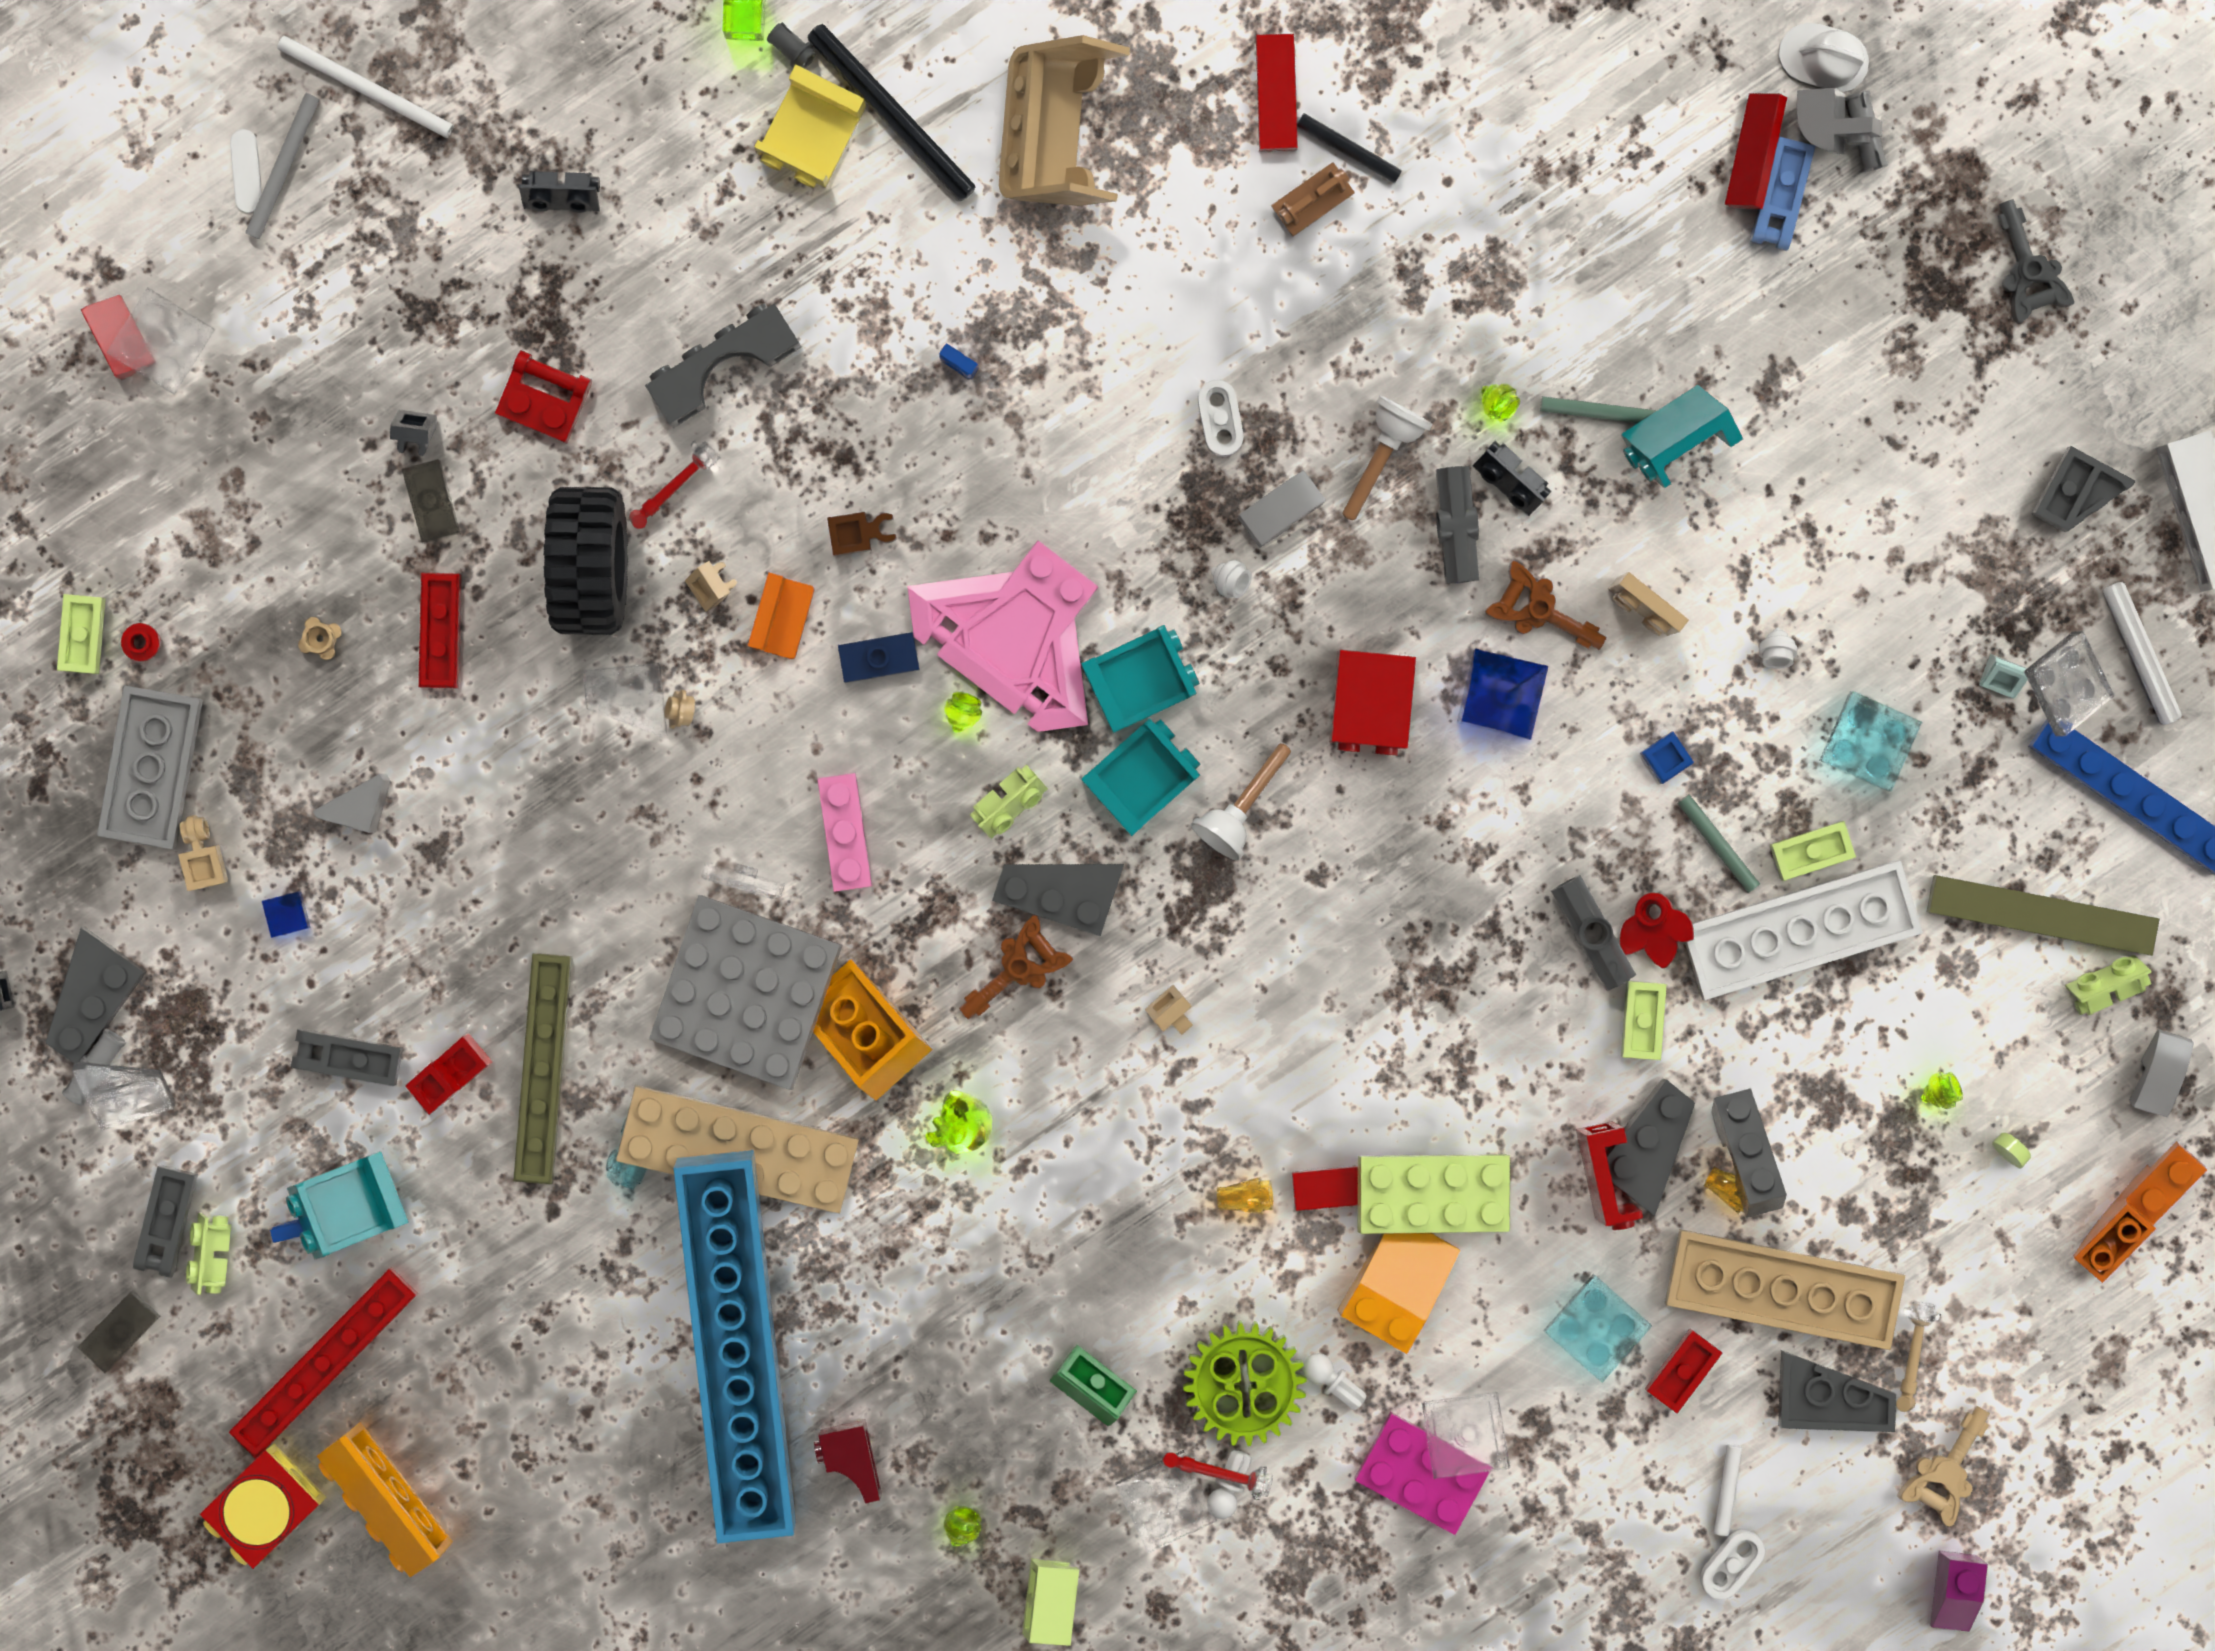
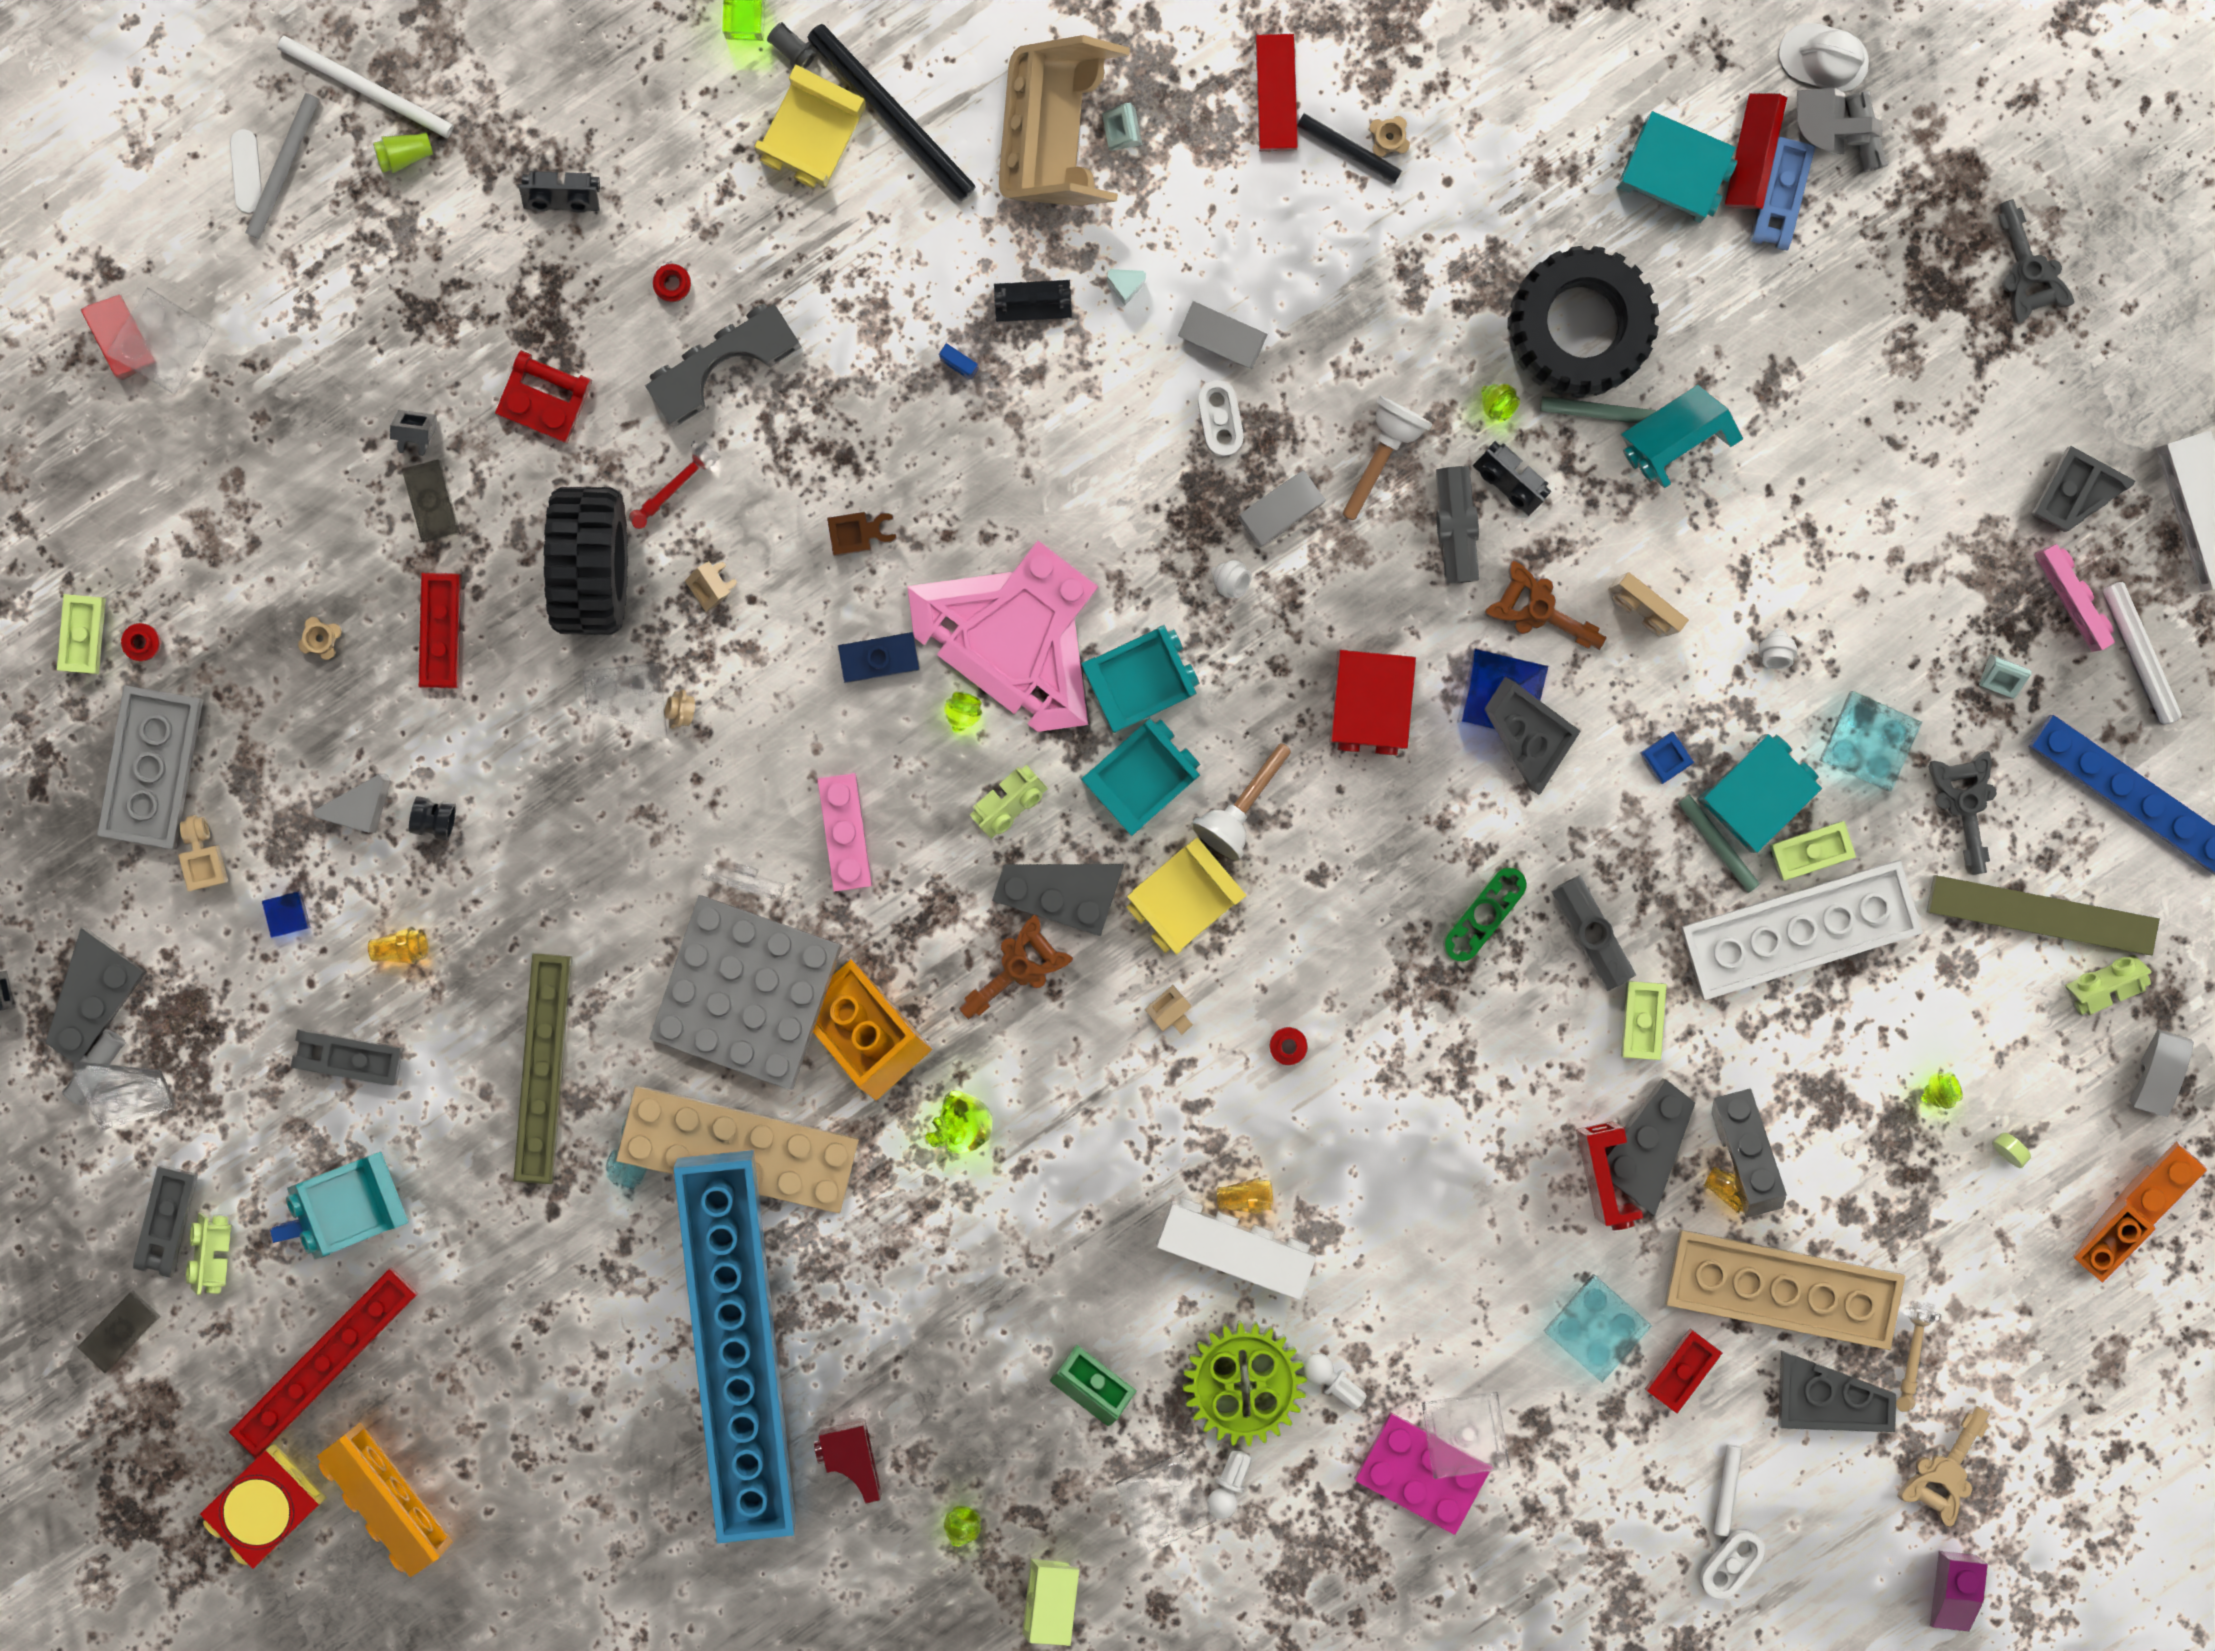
red slope [405,1033,493,1115] -> none
orange panel [748,572,815,659] -> none
red piece [1162,1452,1273,1500] -> none
medium nougat hinge [1271,162,1355,237] -> none
red tile [1292,1166,1358,1211] -> none
light orange slope [1337,1233,1461,1354] -> none
yellowish green plate [1357,1154,1510,1234] -> none
red plate [1620,893,1694,968] -> none
clear plate [2024,631,2115,736] -> none
none -> clear yellow cone [368,926,428,964]
none -> lime cone [373,133,433,174]
none -> black wheel [409,796,456,840]
none -> red plate [653,264,691,303]
none -> black hinge [994,280,1072,322]
none -> light aqua slope [1102,103,1142,151]
none -> light aqua slope [1107,269,1146,305]
none -> light yellow panel [1126,837,1247,955]
none -> white brick [1156,1198,1317,1301]
none -> light grey slope [1178,301,1268,369]
none -> red plate [1269,1027,1308,1065]
none -> tan plate [1369,116,1410,157]
none -> green beam [1443,867,1527,962]
none -> dark grey wing [1484,677,1581,795]
none -> black tyre [1507,246,1659,398]
none -> teal panel [1616,111,1737,223]
none -> teal panel [1697,734,1823,853]
none -> dark grey piece [1928,751,1997,875]
none -> bright pink plate [2034,544,2115,652]

